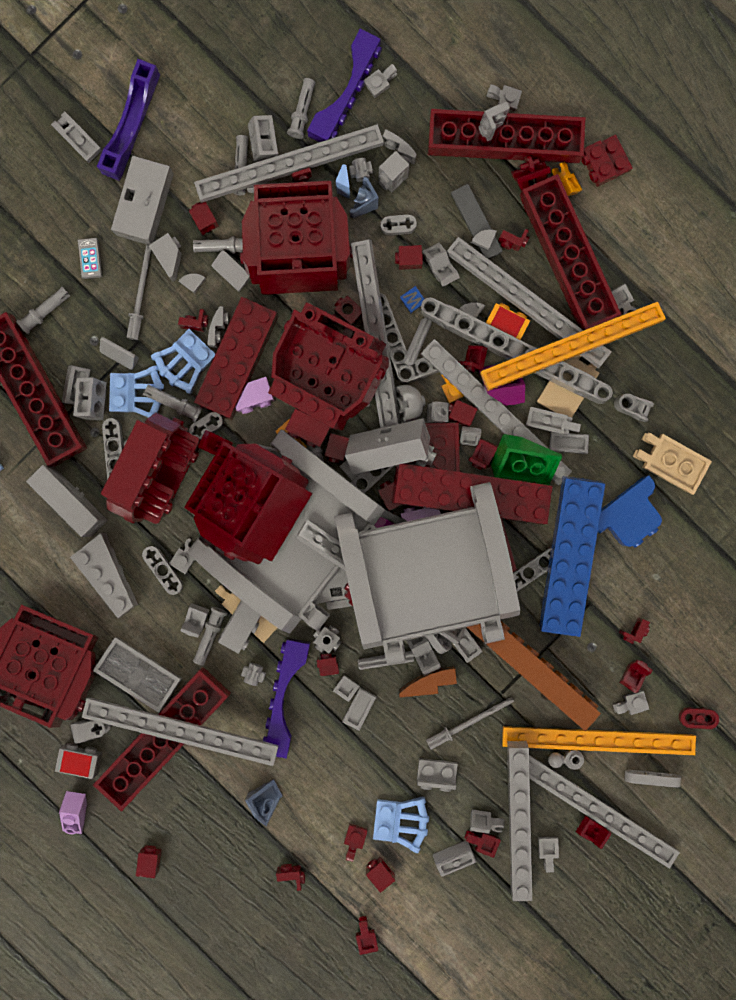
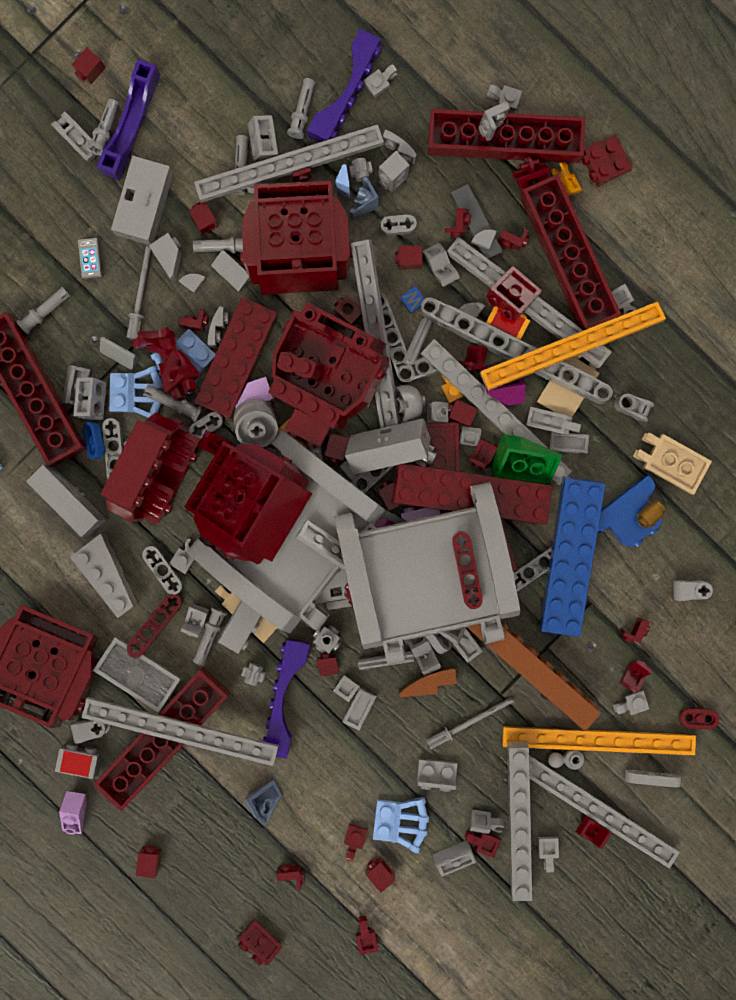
none -> dark red brick [72,47,106,84]
none -> blue plate [83,422,105,459]
none -> light grey pin [87,99,120,155]
none -> dark red beam [127,594,181,658]
none -> dark red hips [131,327,200,401]
none -> light grey wheel [233,399,278,448]
none -> dark red bracket [236,920,283,966]
none -> dark red brick [277,352,323,380]
none -> dark red bracket [445,208,471,237]
none -> dark red beam [452,531,483,609]
none -> dark red plate [486,266,542,321]
none -> pearl gold brick [636,500,666,529]
none -> light grey piece [673,580,713,601]

